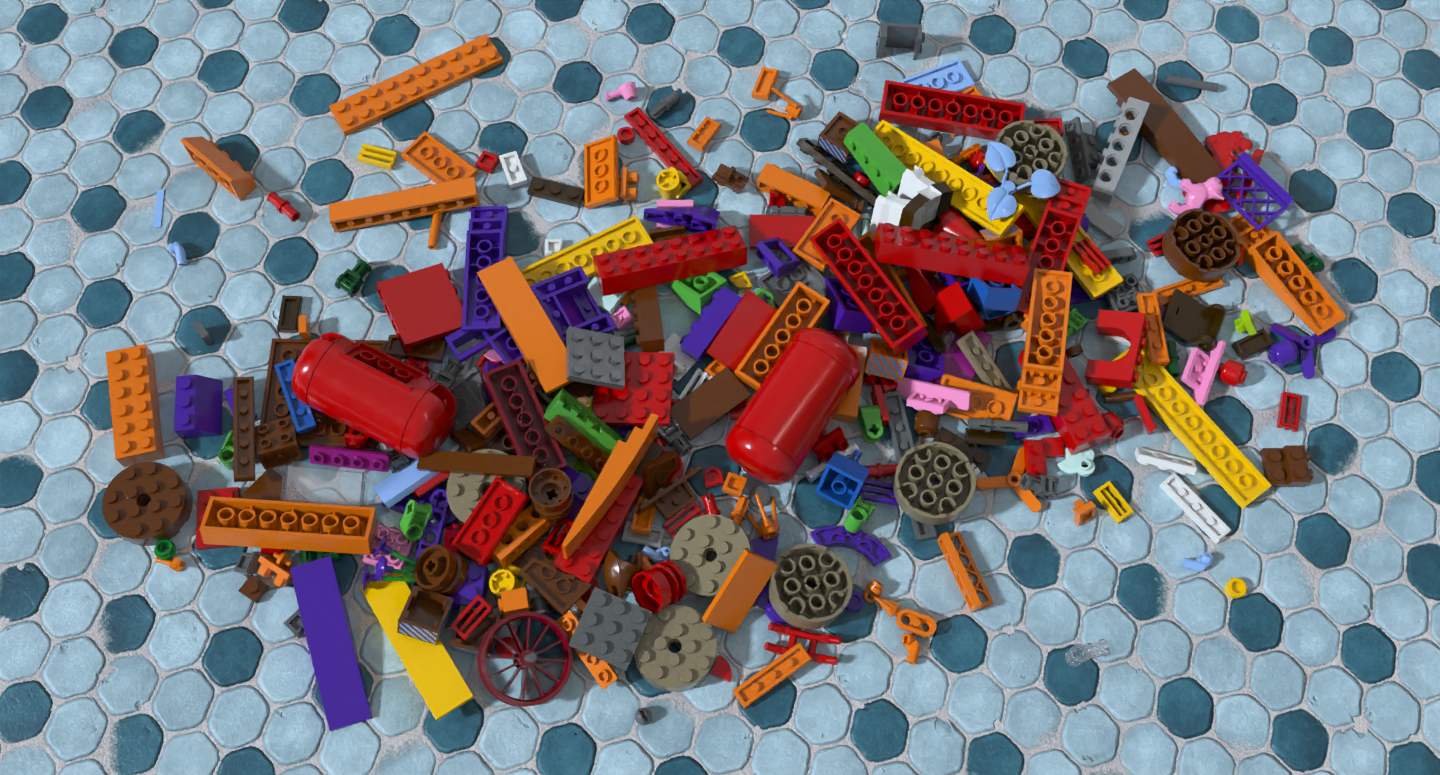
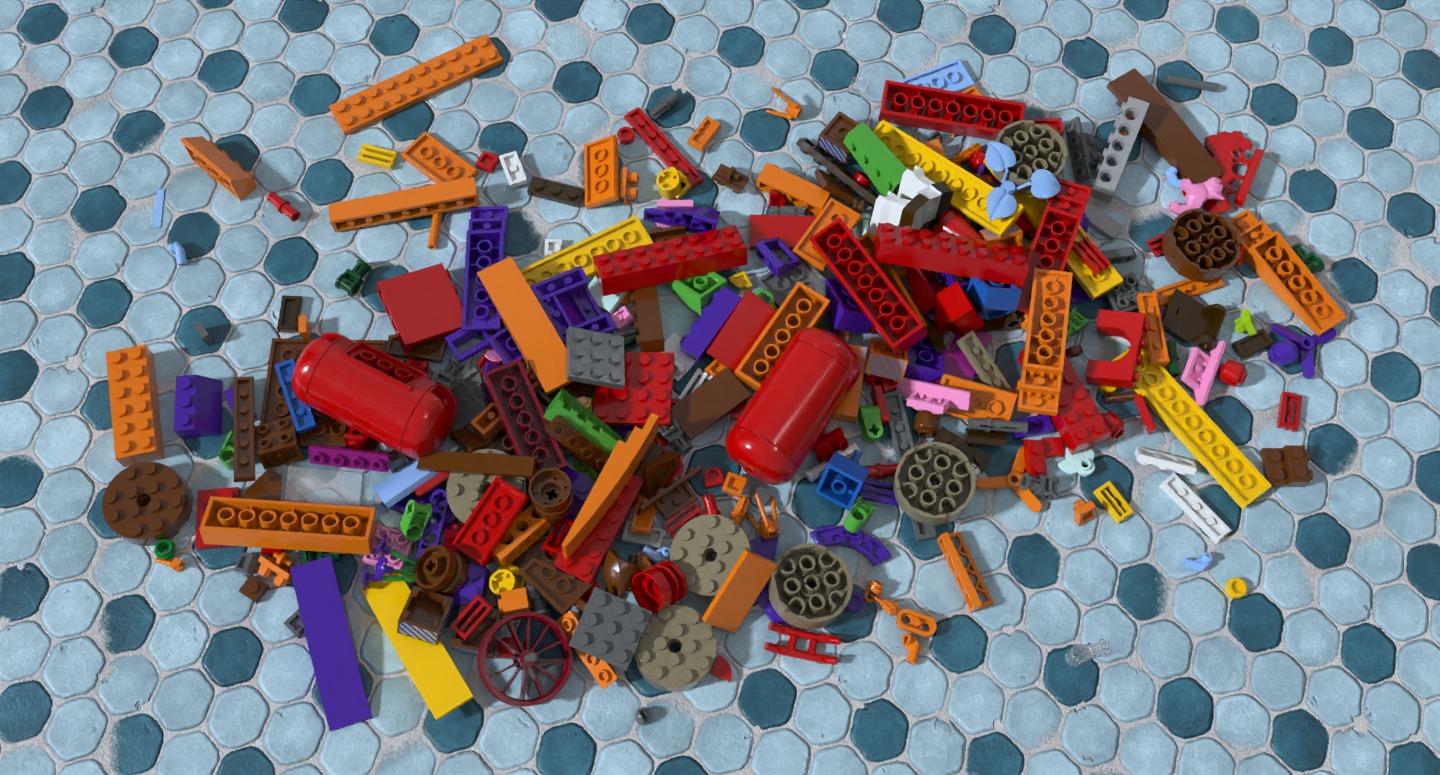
bright pink bar [604,82,637,102] -> none
orange tile [732,642,812,708] -> none
orange tile [751,67,779,101] -> none
dark grey panel [876,22,925,60] -> none
dark purple fence [1216,152,1294,232] -> none

